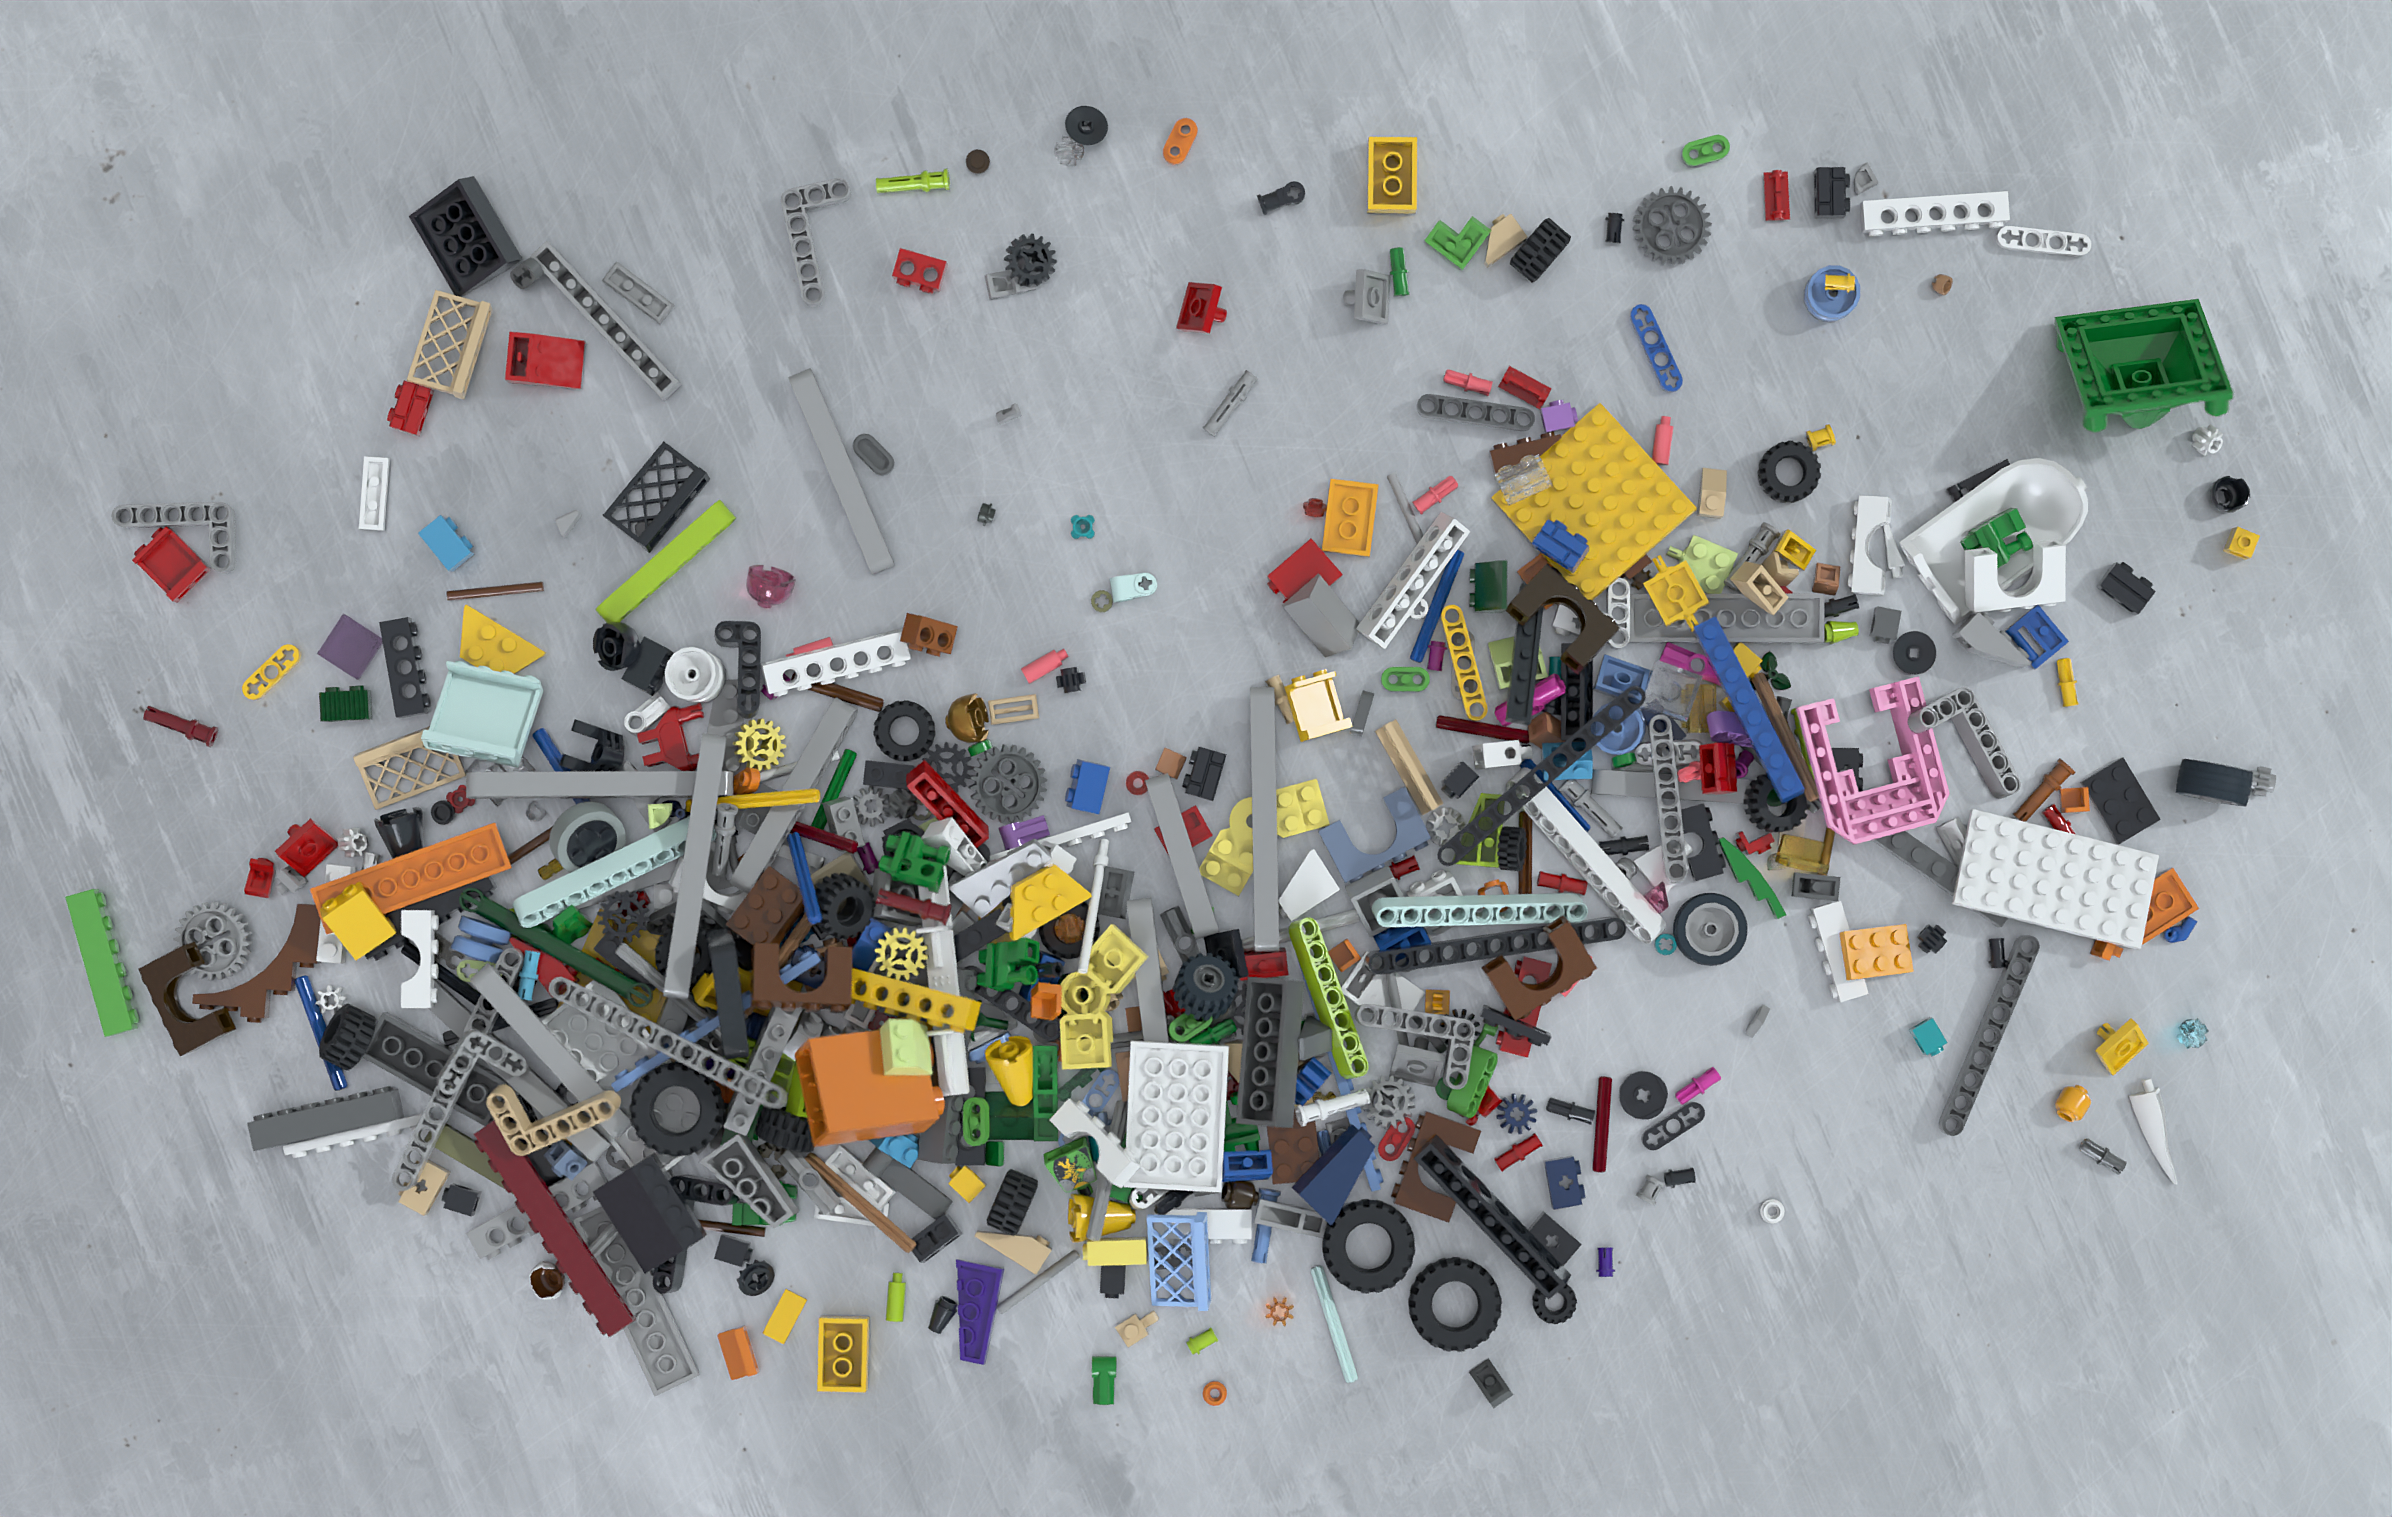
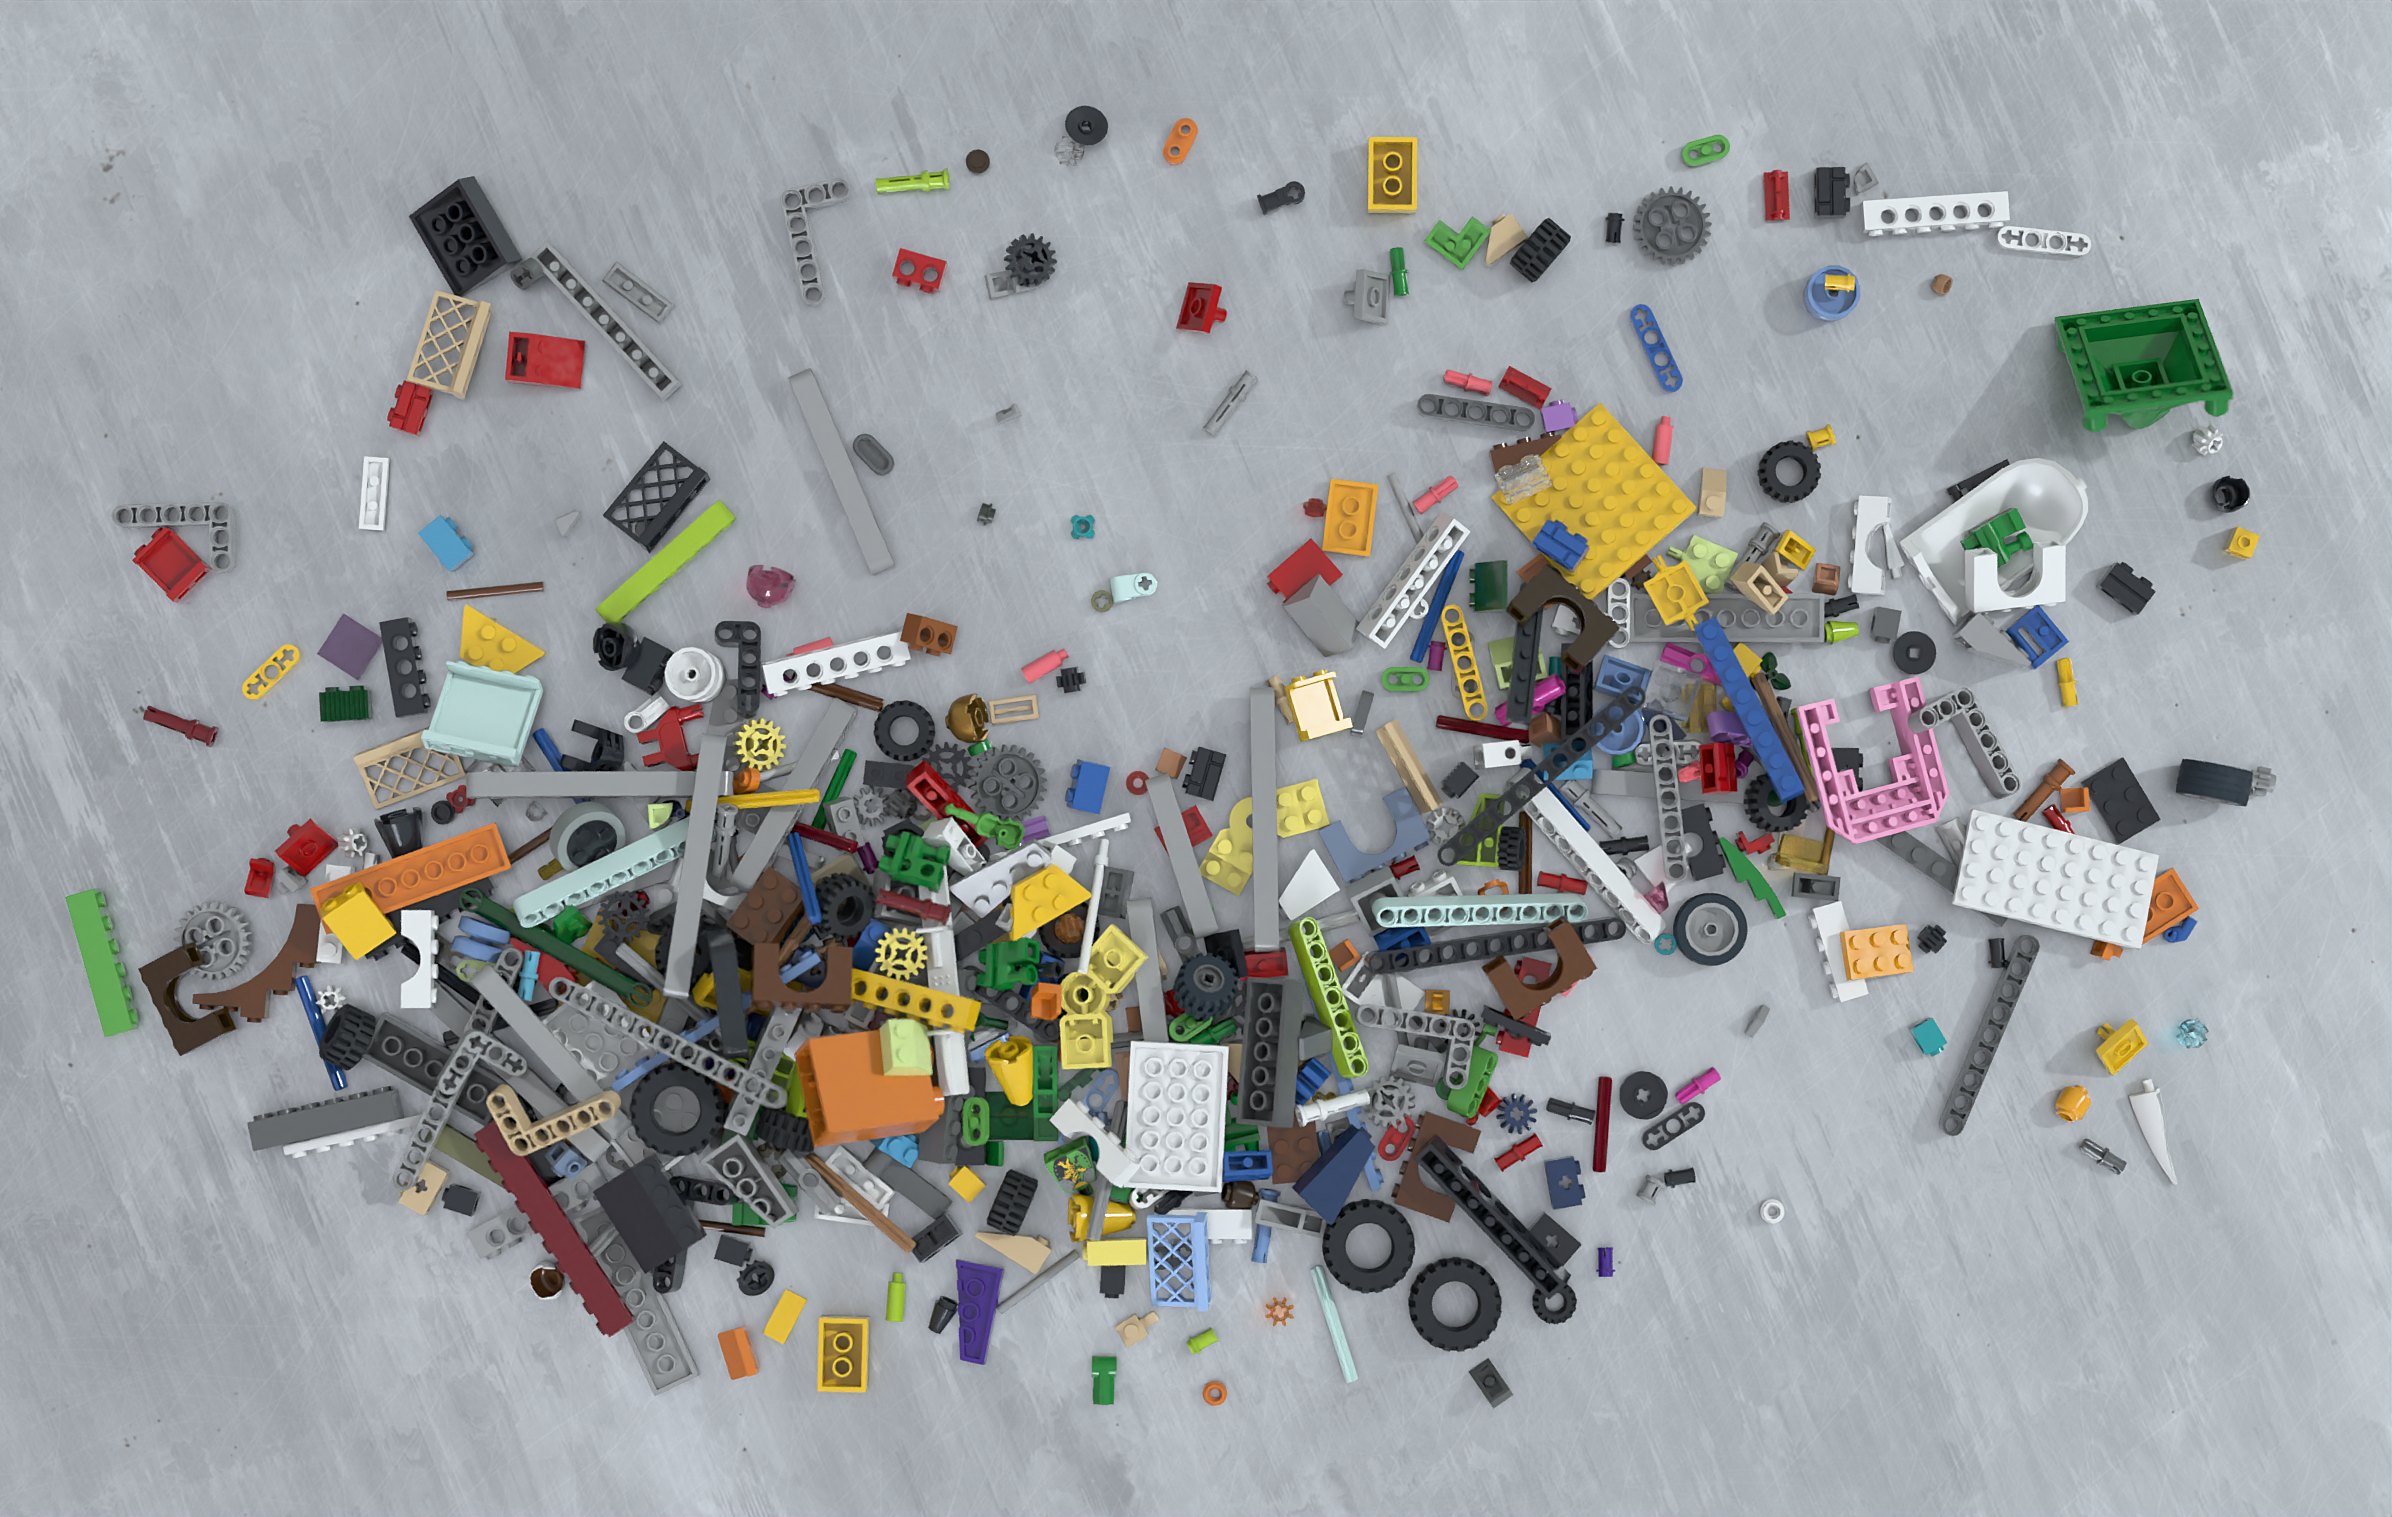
none -> bright green piece [945,803,1025,850]

